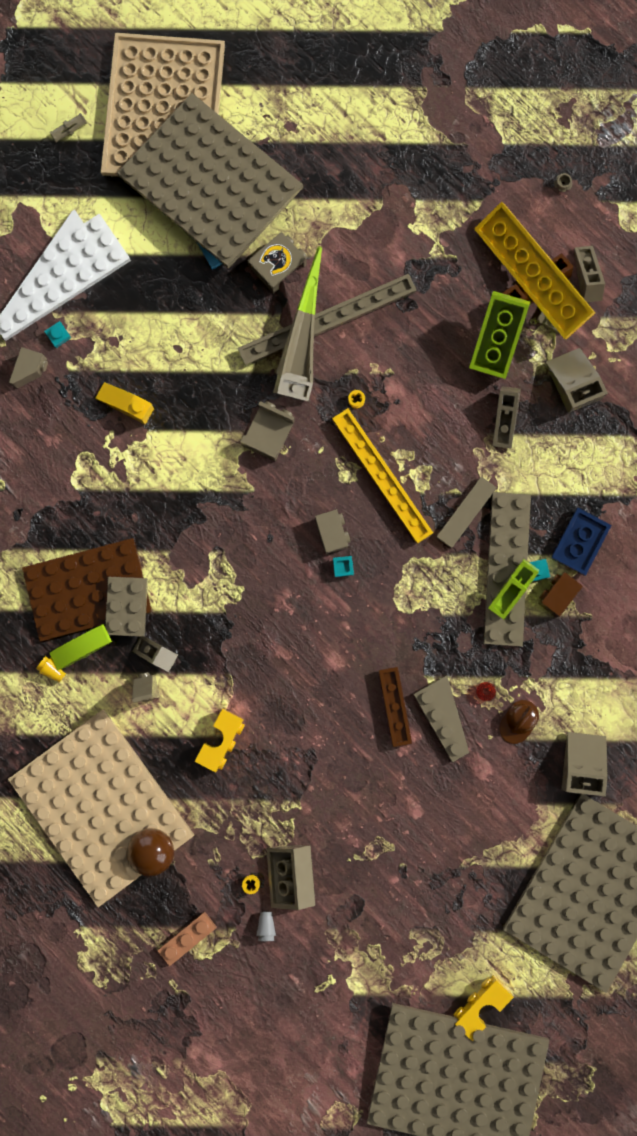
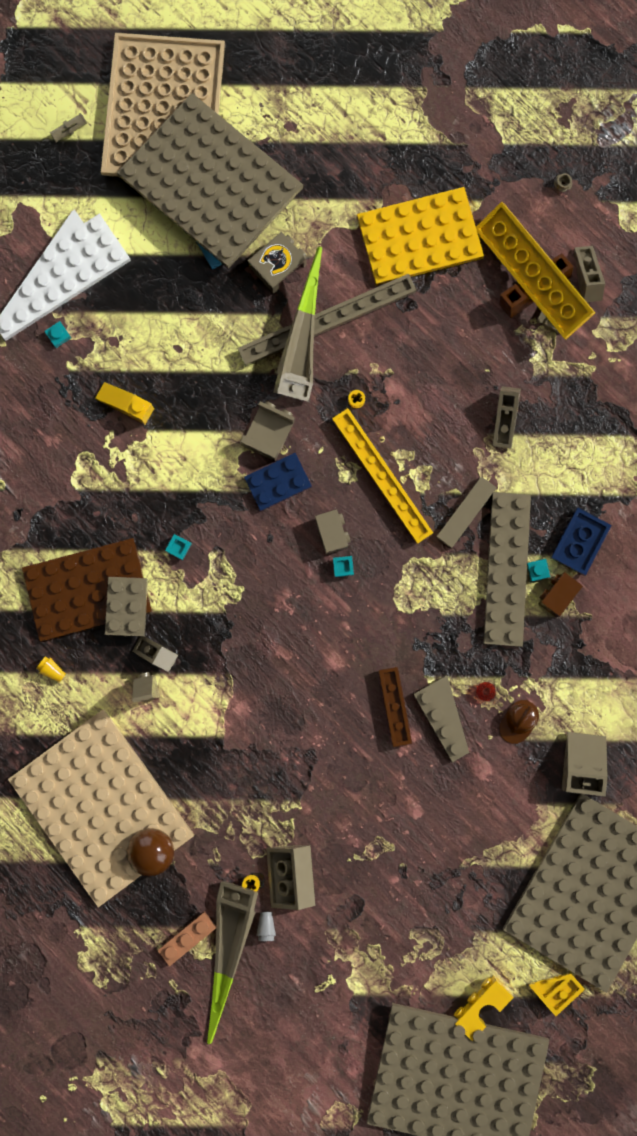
dark tan slope [9,347,48,388] -> none
lime slope [49,624,112,670] -> none
yellow arch [195,709,245,772] -> none
lime brick [469,291,530,379] -> none
lime slope [488,559,539,619] -> none
dark tan slope [545,348,608,413] -> none
none -> teal plate [165,534,192,560]
none -> dark tan plate [207,881,258,1044]
none -> dark blue plate [244,453,312,512]
none -> yellow plate [357,187,484,286]
none -> yellow wing [529,973,585,1016]

